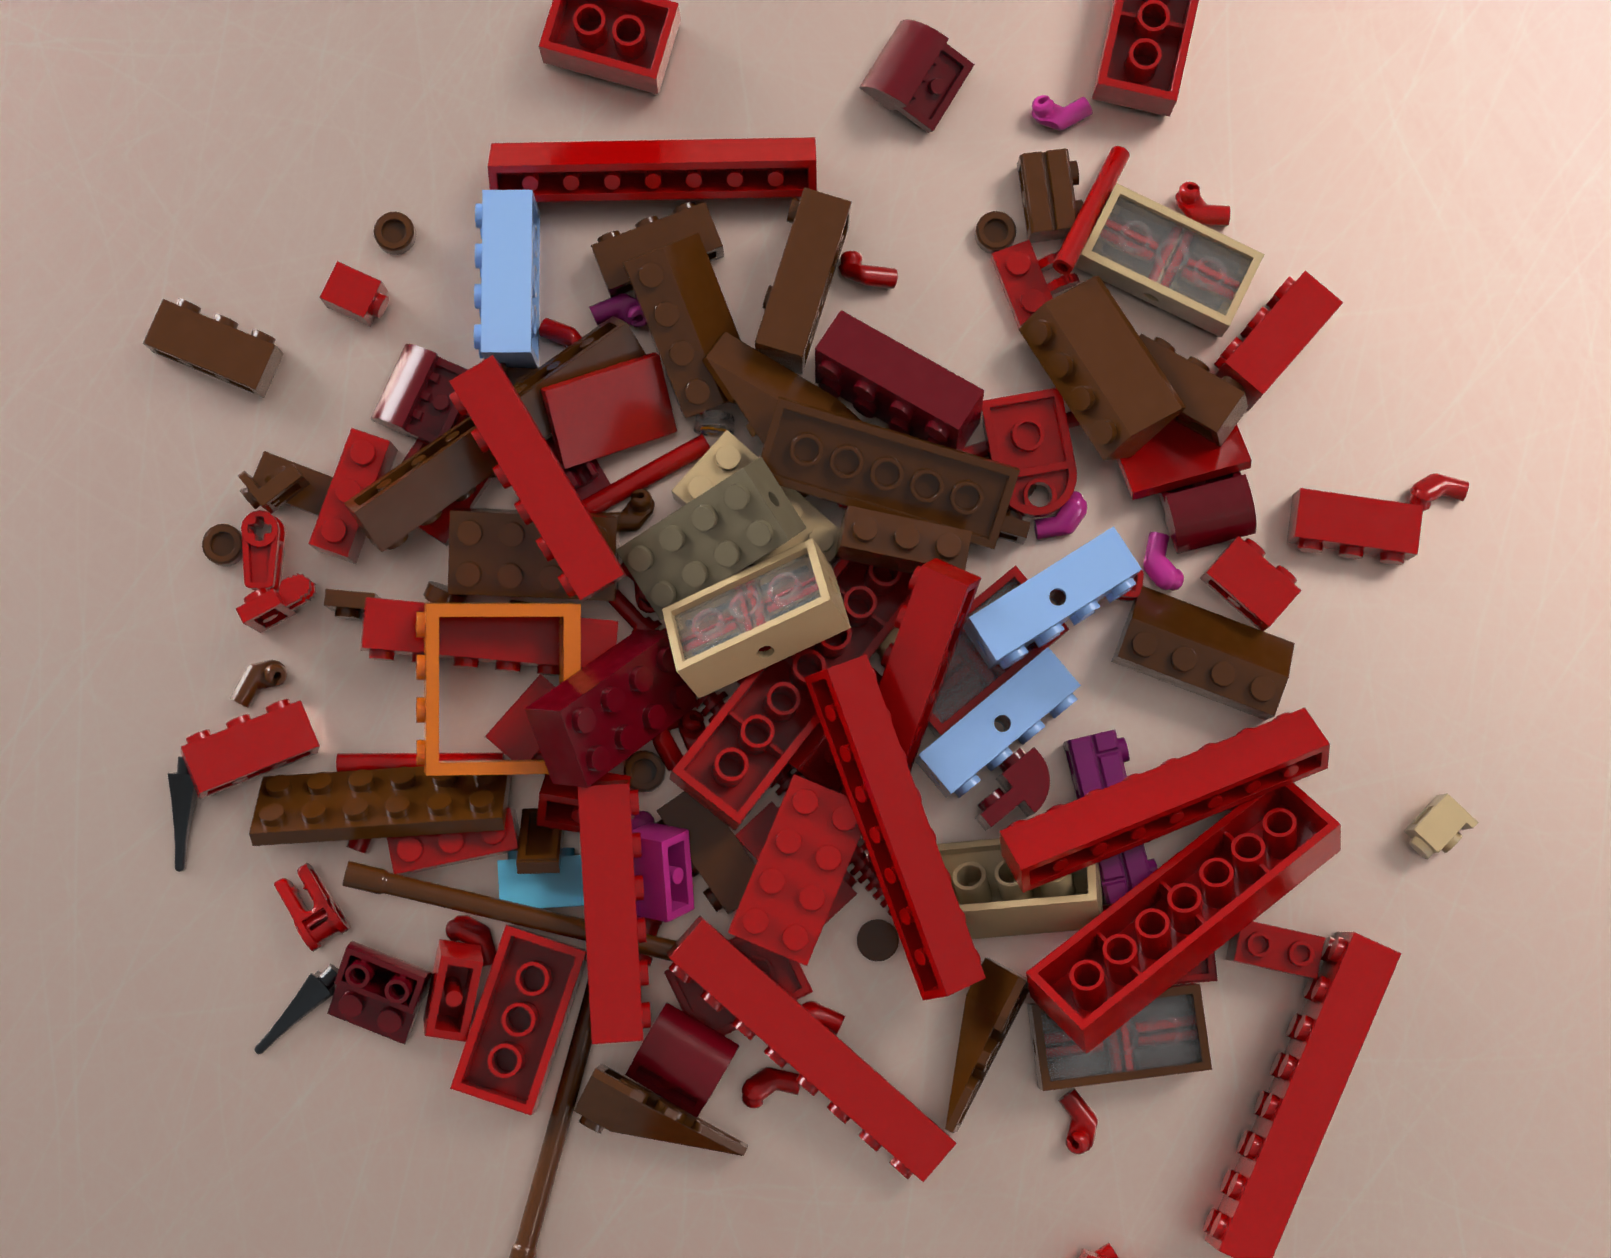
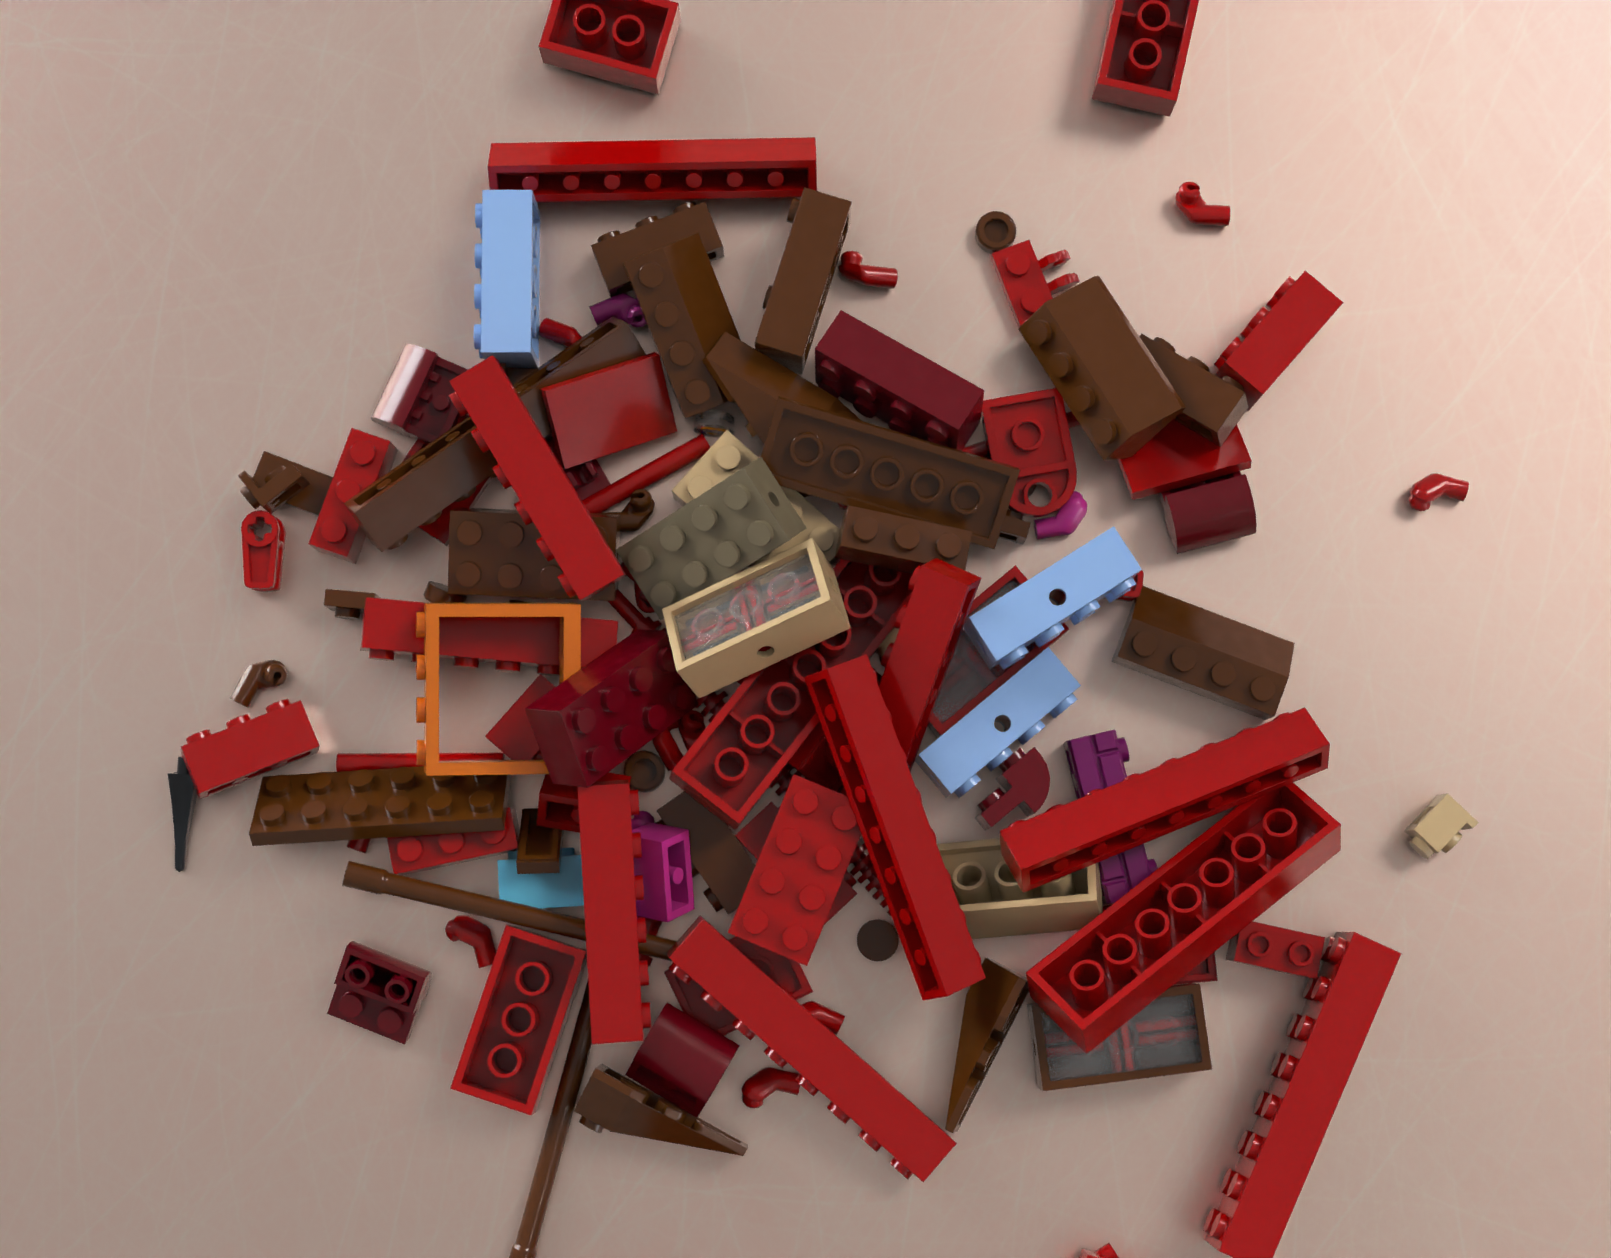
reddish brown brick [143,298,284,398] -> none
reddish brown tile [202,524,243,566] -> none
red hinge [236,573,317,633] -> none
black piece [254,964,339,1054] -> none
red piece [274,863,350,952] -> none
red brick [319,261,389,327] -> none
reddish brown tile [374,212,416,255] -> none
red brick [423,939,483,1042] -> none
dark red brick [859,19,975,133] -> none
reddish brown brick [1017,148,1083,243] -> none
dark pink arm [1032,95,1093,131] -> none
red piece [1053,146,1130,275] -> none
red arm [1058,1088,1098,1154] -> none
brick [1076,183,1265,338] -> none
dark pink arm [1143,532,1184,591] -> none
red brick [1200,536,1302,631] -> none
red brick [1287,488,1424,565] -> none

